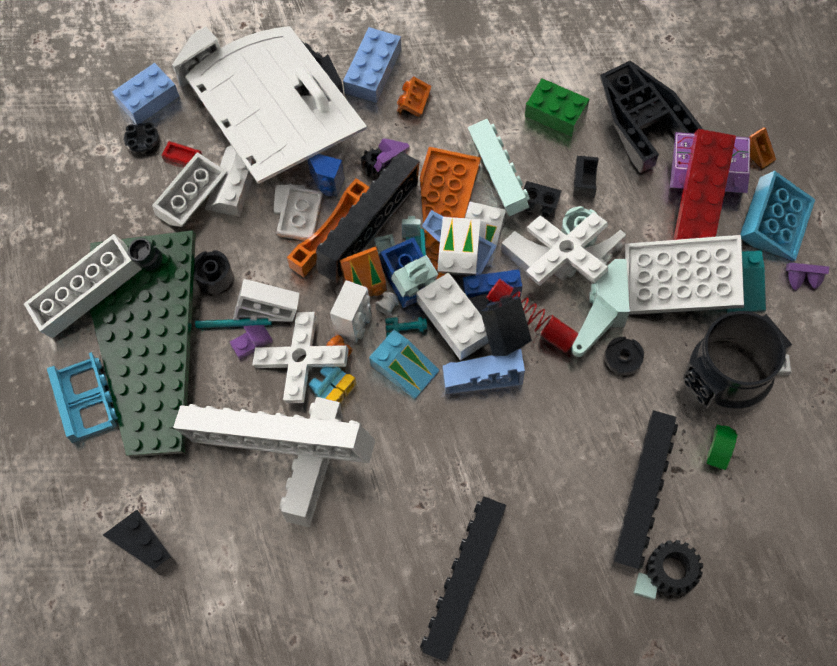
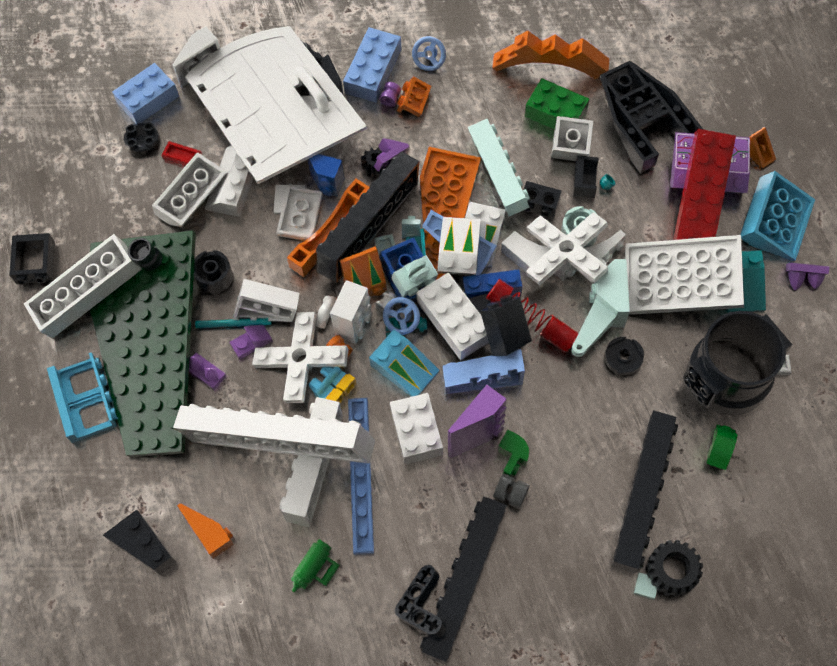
none -> black window [9,233,55,285]
none -> orange slope [177,503,234,559]
none -> medium lavender tile [189,353,226,390]
none -> green piece [291,539,340,592]
none -> white arm [316,295,337,329]
none -> medium blue tile [348,398,374,555]
none -> medium lavender wheel [379,82,401,107]
none -> light blue piece [383,297,420,335]
none -> white brick [390,393,443,464]
none -> black beam [395,565,446,639]
none -> light blue piece [412,36,446,71]
none -> medium lavender slope [448,385,507,458]
none -> orange arch [493,31,609,79]
none -> dark grey wheel [493,473,530,509]
none -> green brick [498,429,529,476]
none -> white slope [551,116,593,161]
none -> teal hinge [599,174,616,190]

